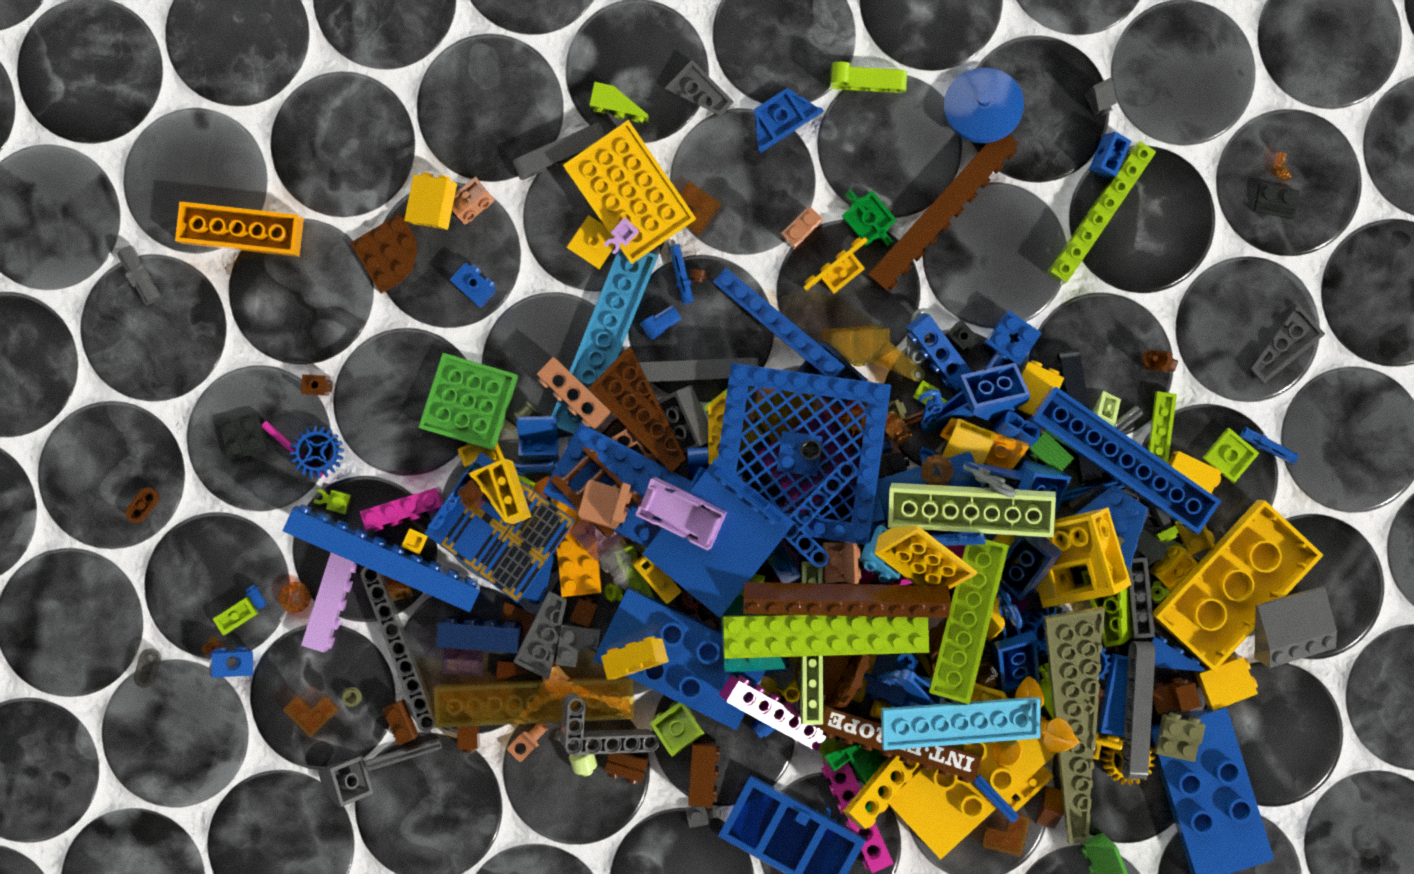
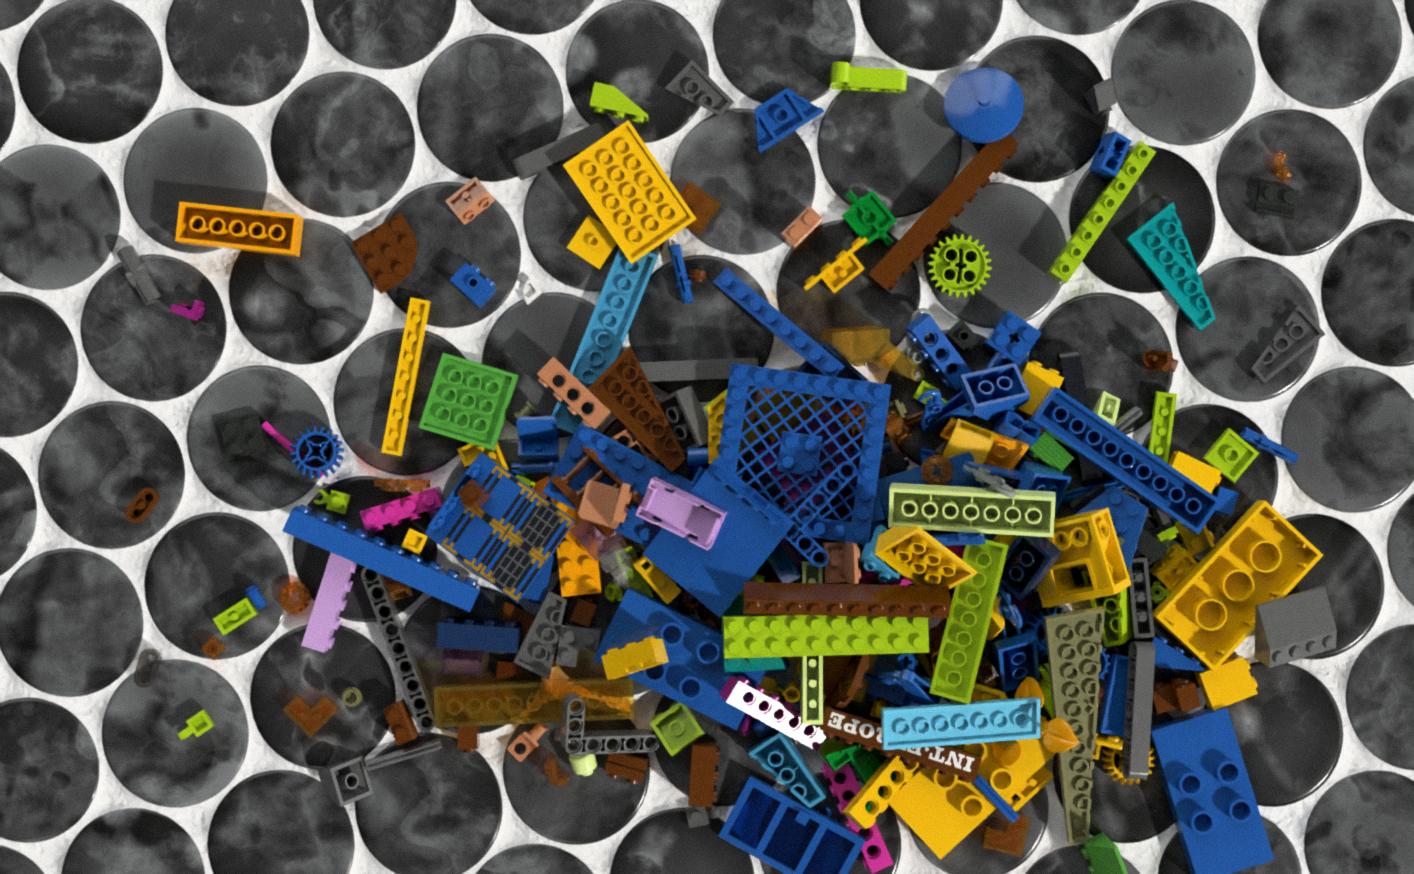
blue brick [209,646,253,678] -> none
reddish brown brick [301,374,333,396] -> none
yellow brick [404,172,457,230] -> none
yellow wedge [469,459,532,524] -> none
lavender plate [604,217,639,254] -> none
blue piece [640,305,682,341] -> none
pearl dark grey wheel [800,440,821,460] -> none
reddish brown slope [1035,785,1064,829] -> none
olive plate [1154,712,1206,762] -> none
none -> magenta bracket [170,300,205,321]
none -> lime plate [177,709,215,741]
none -> clear orange plate [374,478,430,491]
none -> yellow plate [381,297,431,456]
none -> white tile [523,277,543,305]
none -> clear orange bracket [544,756,571,786]
none -> magenta arm [738,713,757,736]
none -> dark azure wedge [748,730,827,808]
none -> lime gear [927,234,992,298]
none -> teal wing [1125,202,1216,331]
none -> blue brick [1212,486,1239,517]

